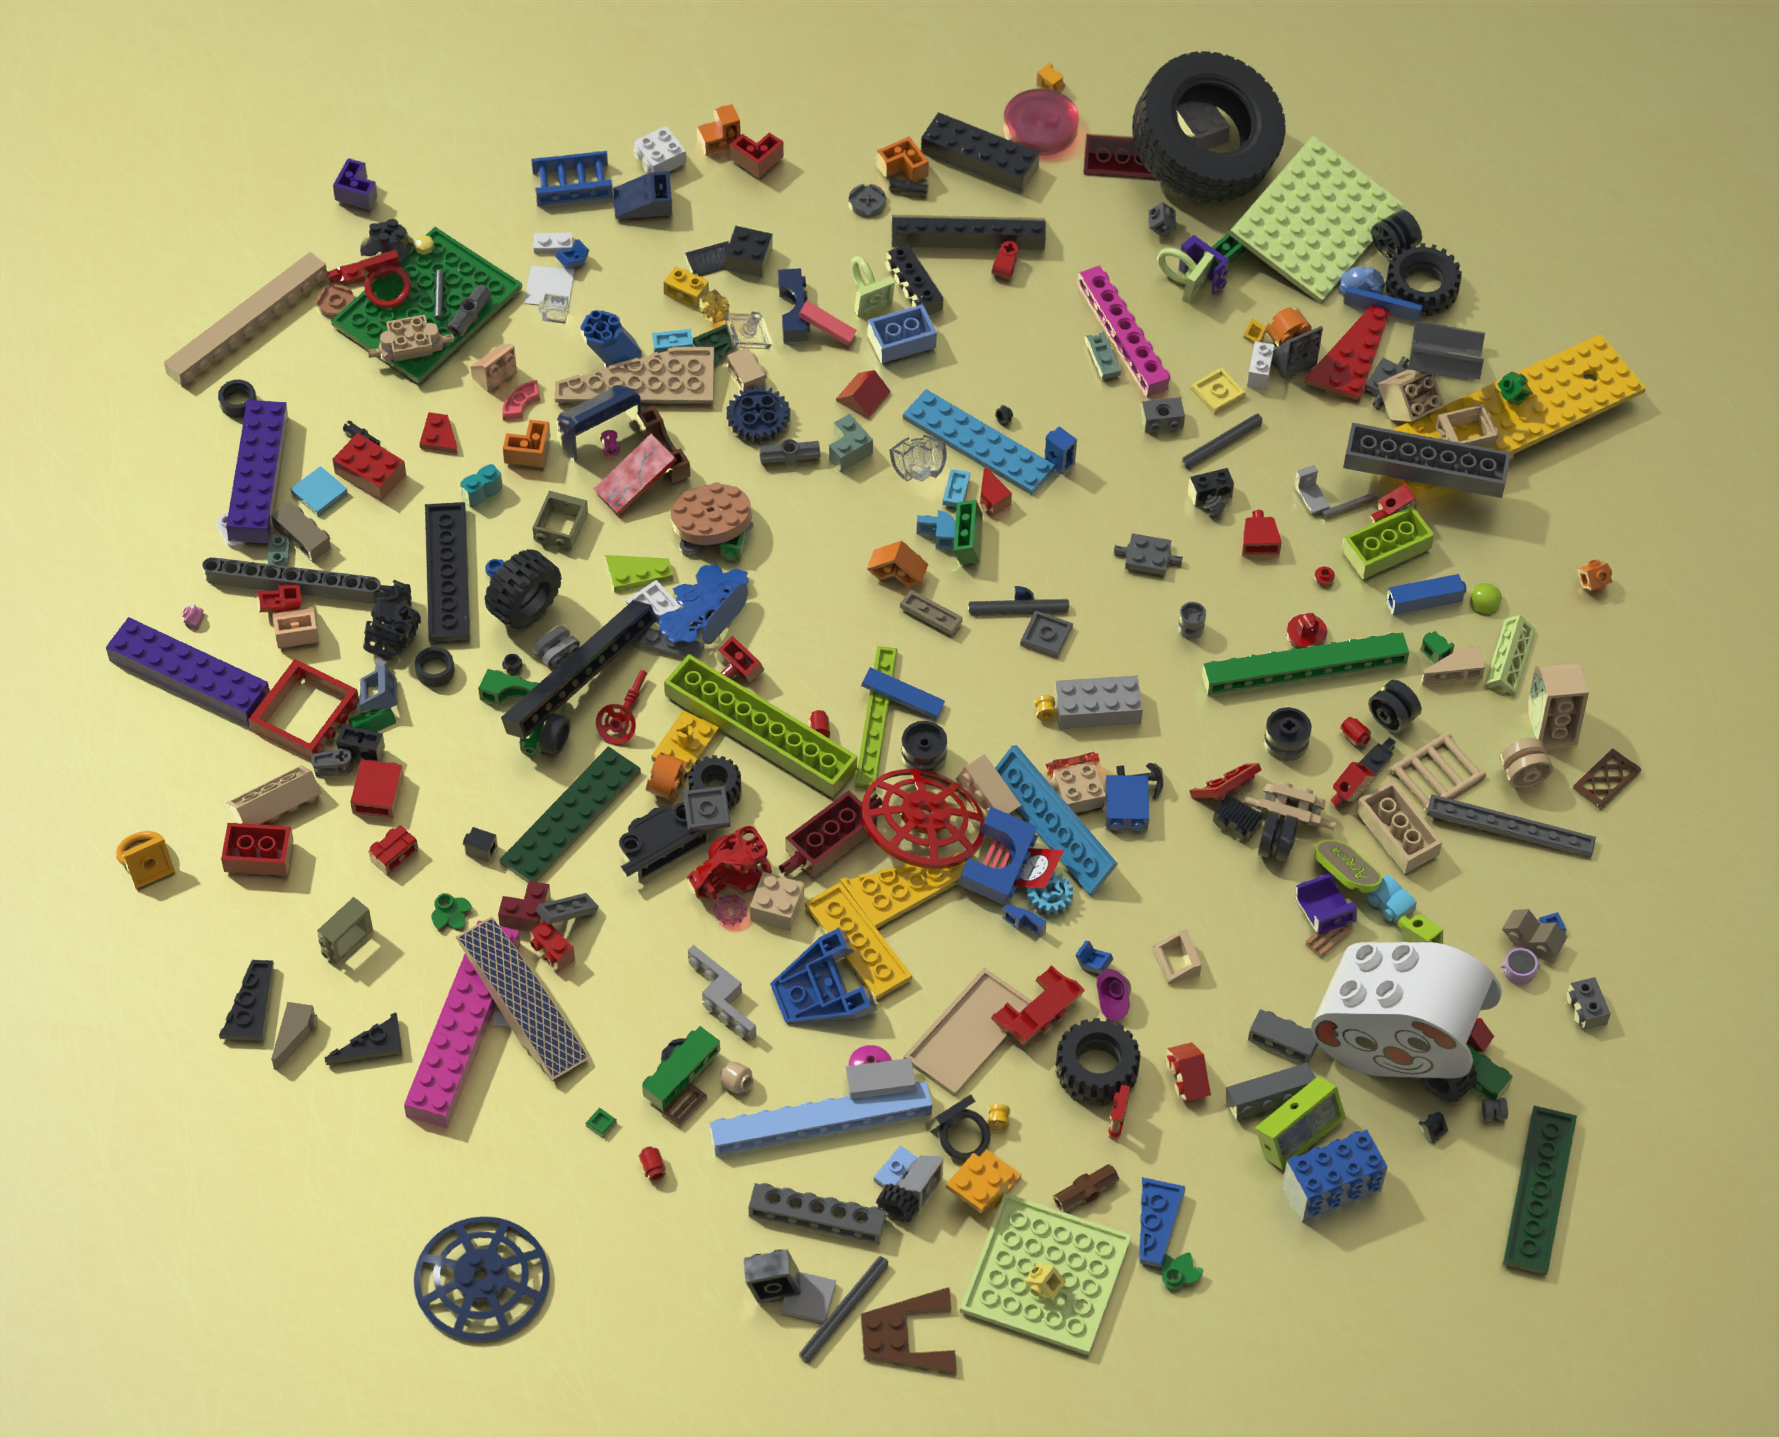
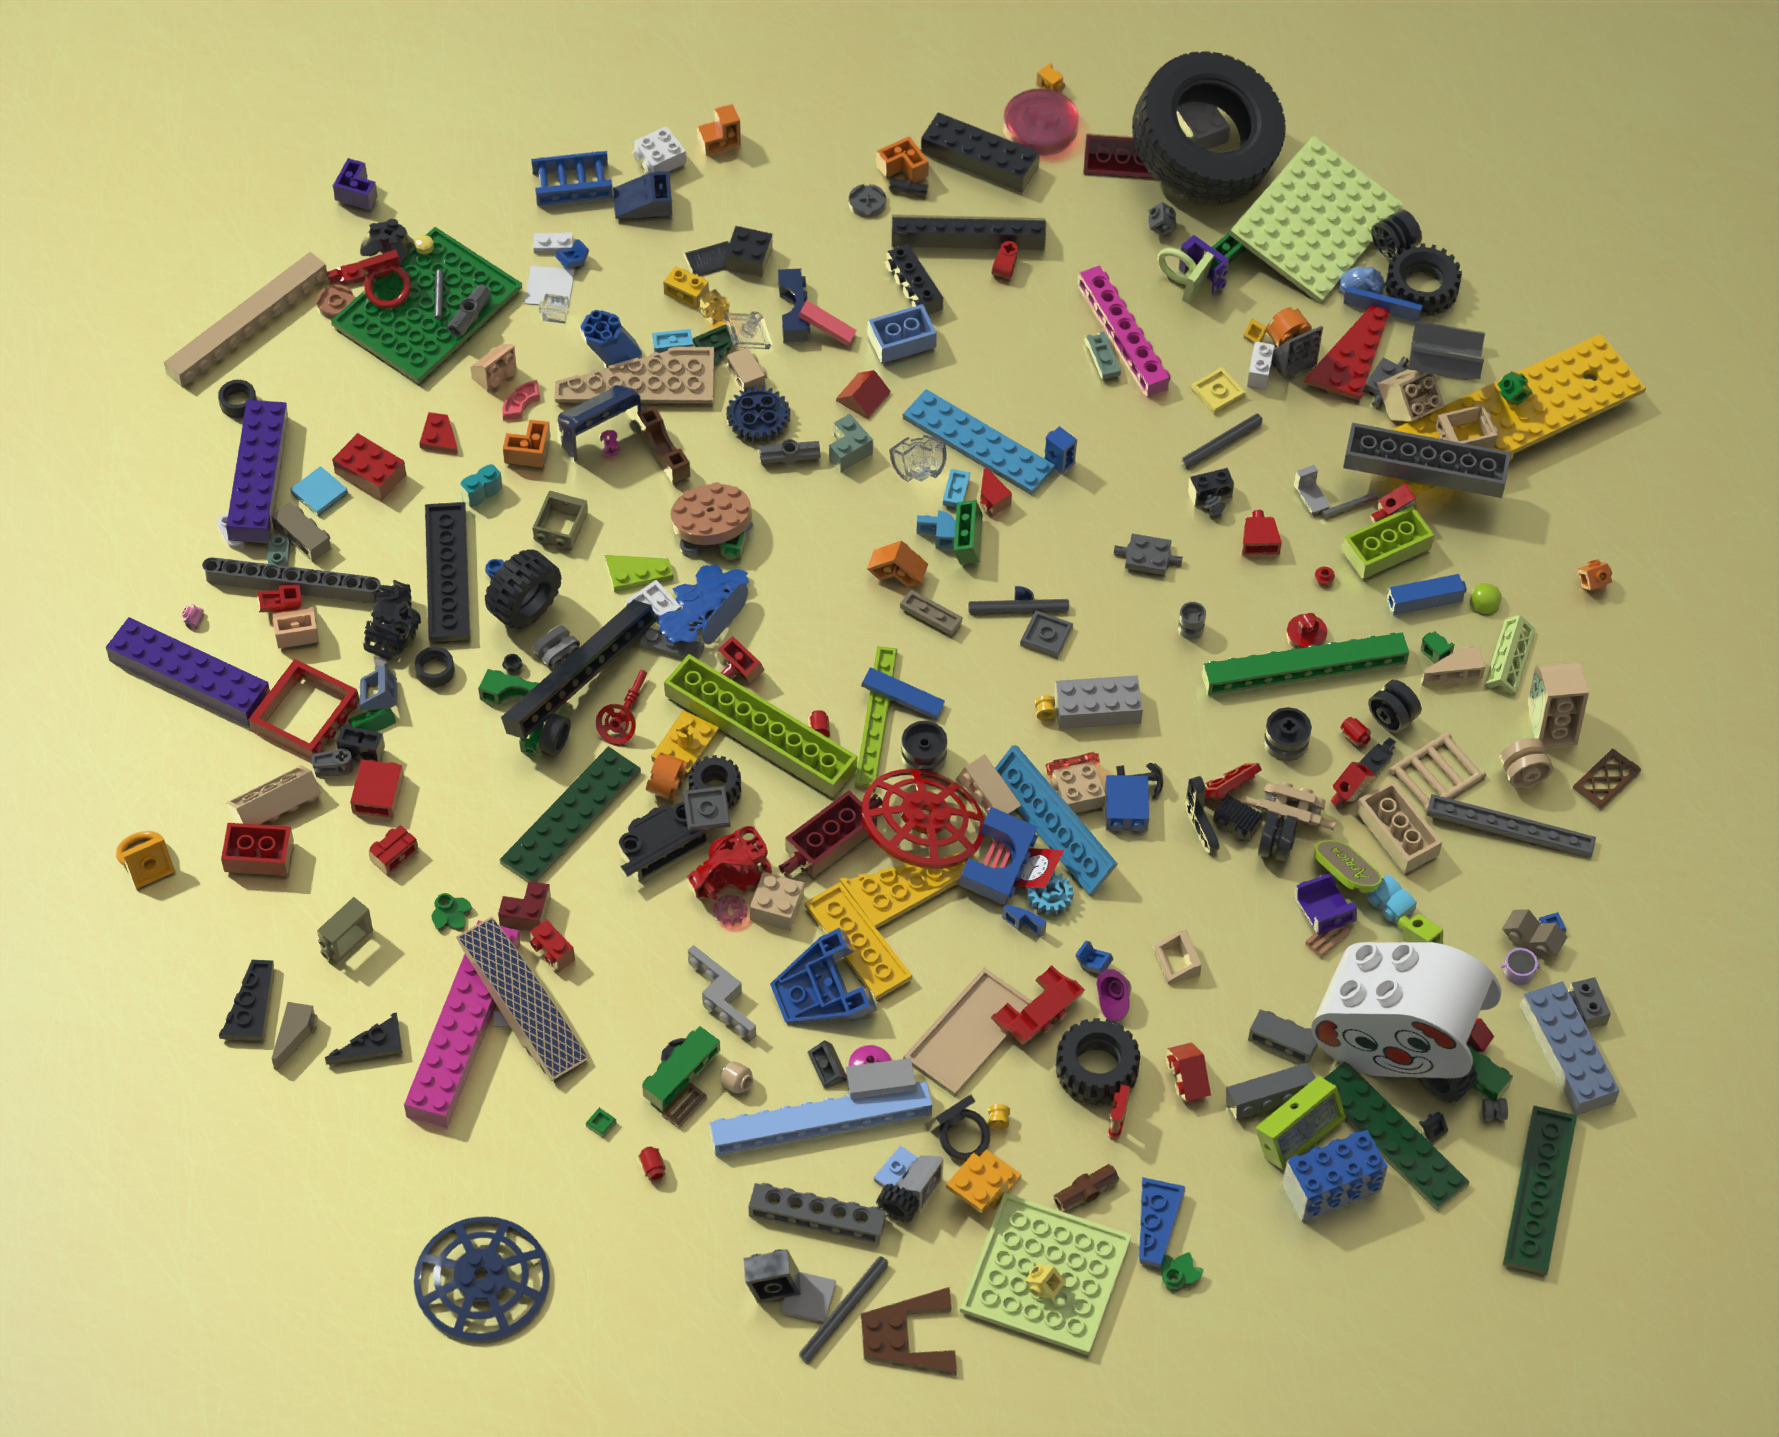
black pin [343,420,381,446] -> none
tan piece [368,315,454,362] -> none
black brick [463,827,498,862] -> none
dark grey plate [536,893,599,925] -> none
tile [594,434,677,516] -> none
red brick [730,132,784,178] -> none
yellowish green tile [852,256,895,316] -> none
black plate [995,405,1013,424] -> none
dark grey brick [1141,397,1185,432] -> none
none -> pearl dark grey slope [808,1040,847,1088]
none -> black beam [1185,776,1219,853]
none -> dark green plate [1323,1062,1470,1211]
none -> sand blue brick [1520,981,1620,1115]

